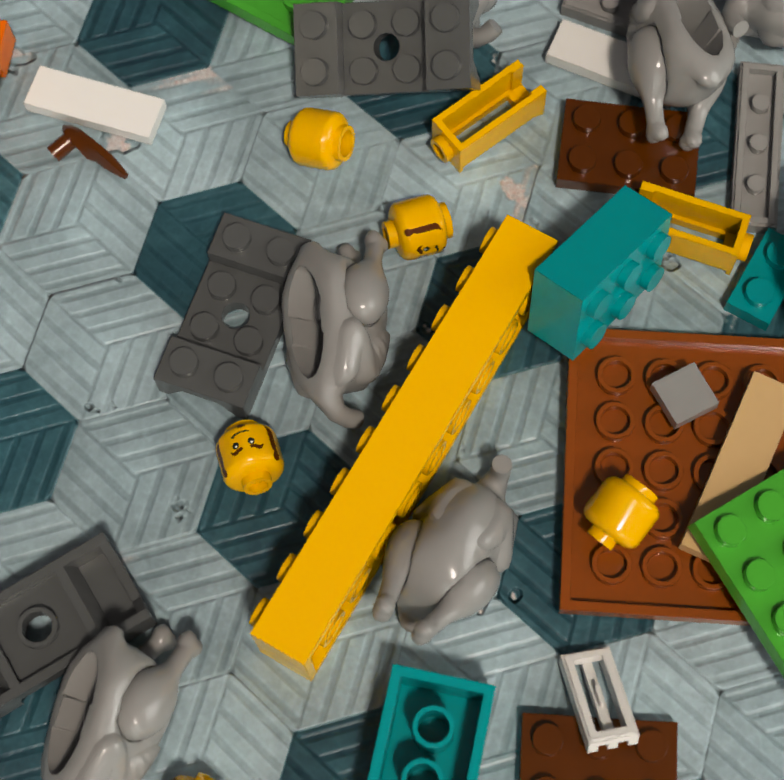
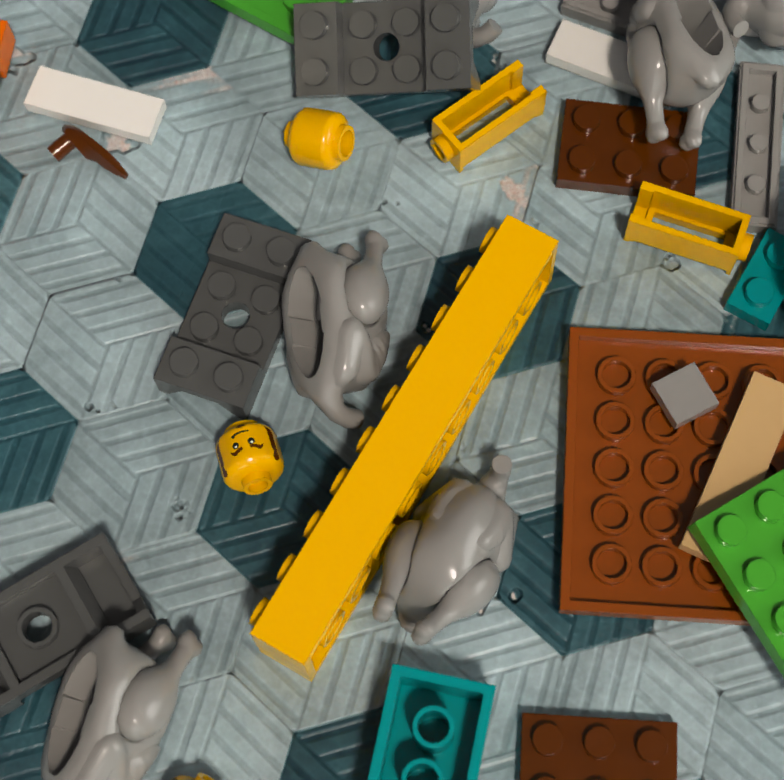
yellow head [381,194,453,260] -> none
teal brick [528,185,672,361] -> none
white tile [559,646,640,753] -> none
yellow head [583,473,659,551] -> none

